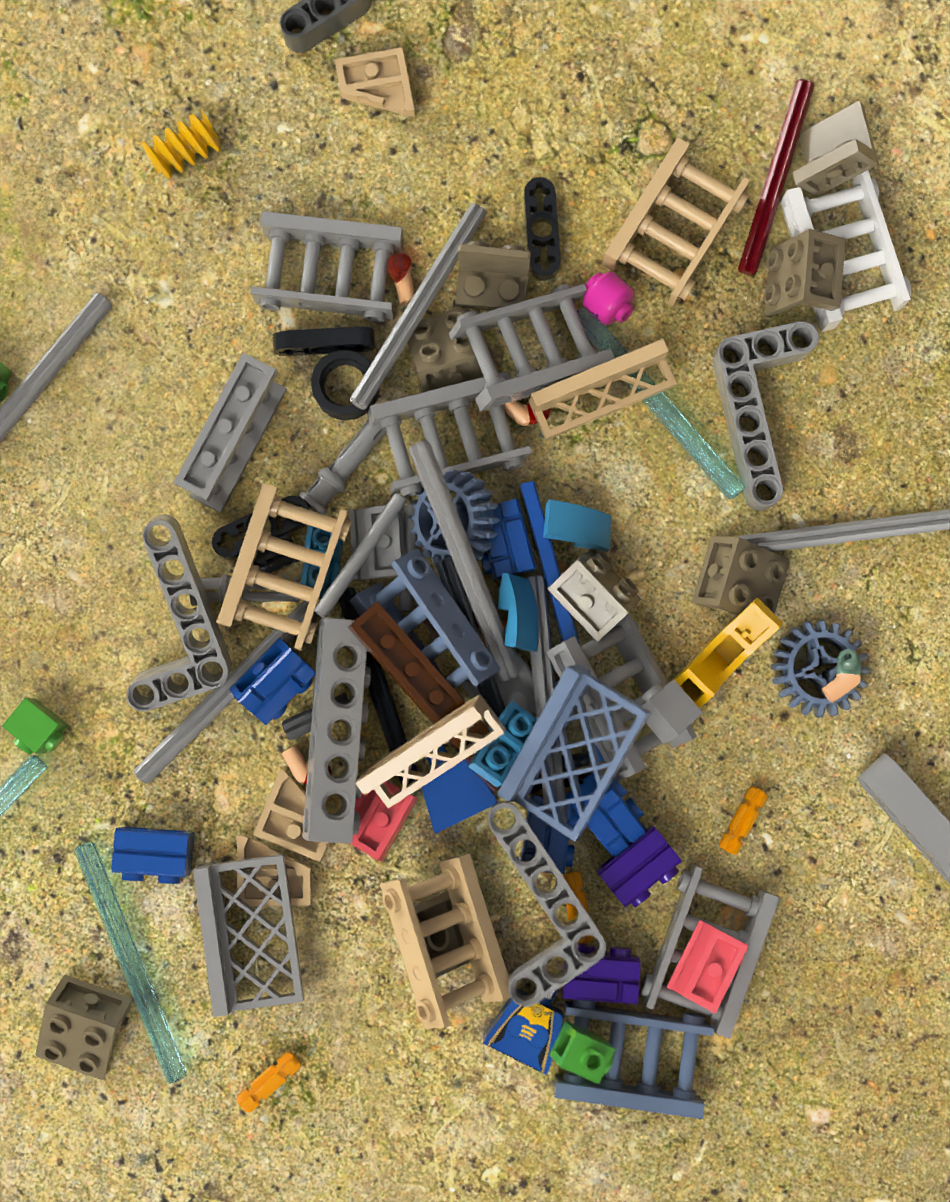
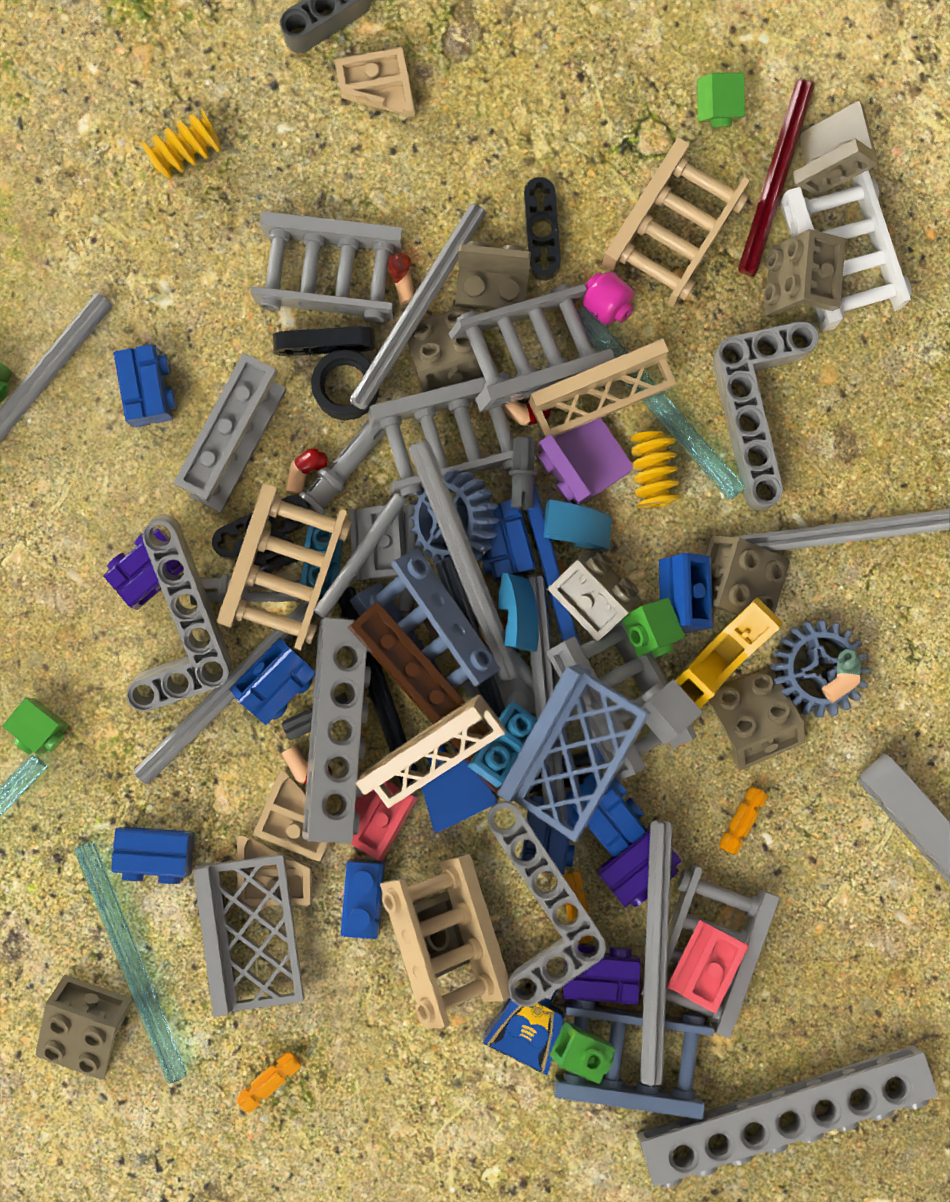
none -> dark purple brick [103,528,184,610]
none -> blue brick [113,344,177,427]
none -> arm [285,448,328,495]
none -> blue brick [340,858,386,939]
none -> dark grey axle [509,436,538,510]
none -> medium lavender bracket [536,418,633,506]
none -> bright green brick [622,598,685,659]
none -> yellow piece [630,431,681,508]
none -> light grey brick [636,1045,938,1188]
none -> light grey axle [640,820,673,1085]
none -> blue brick [659,553,713,633]
none -> bright green brick [697,73,745,128]
none -> dark tan bracket [708,667,805,771]

